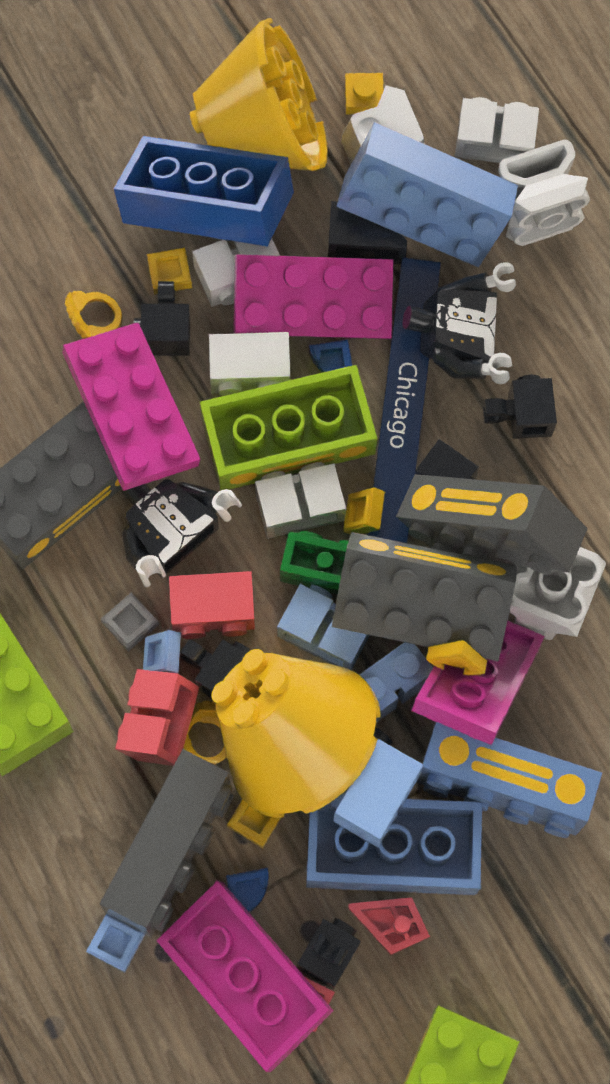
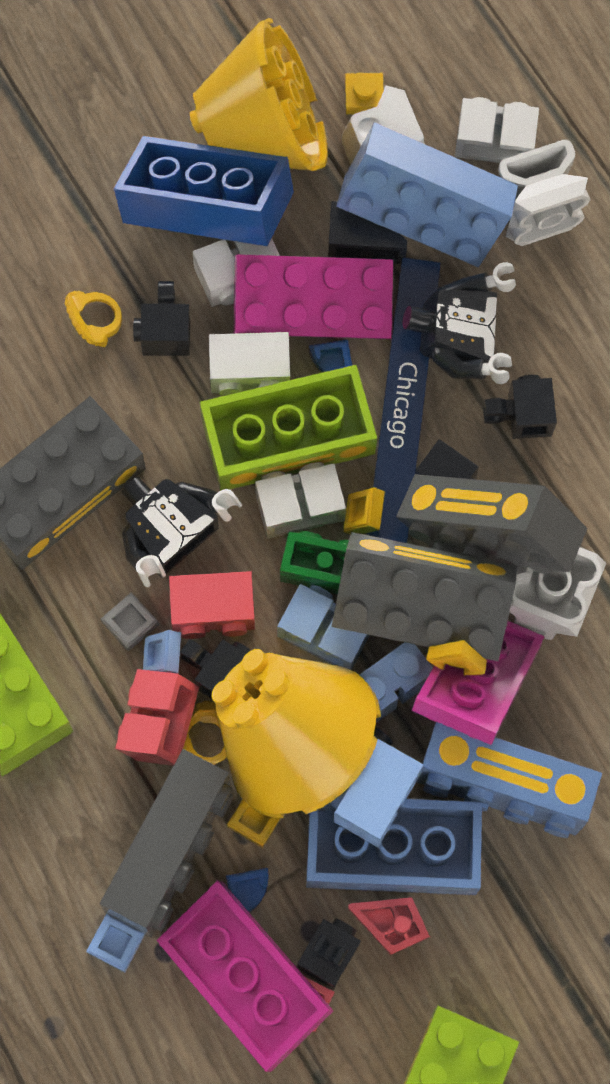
dark pink plate [62,323,201,491] -> none
yellow tile [147,248,192,295] -> none

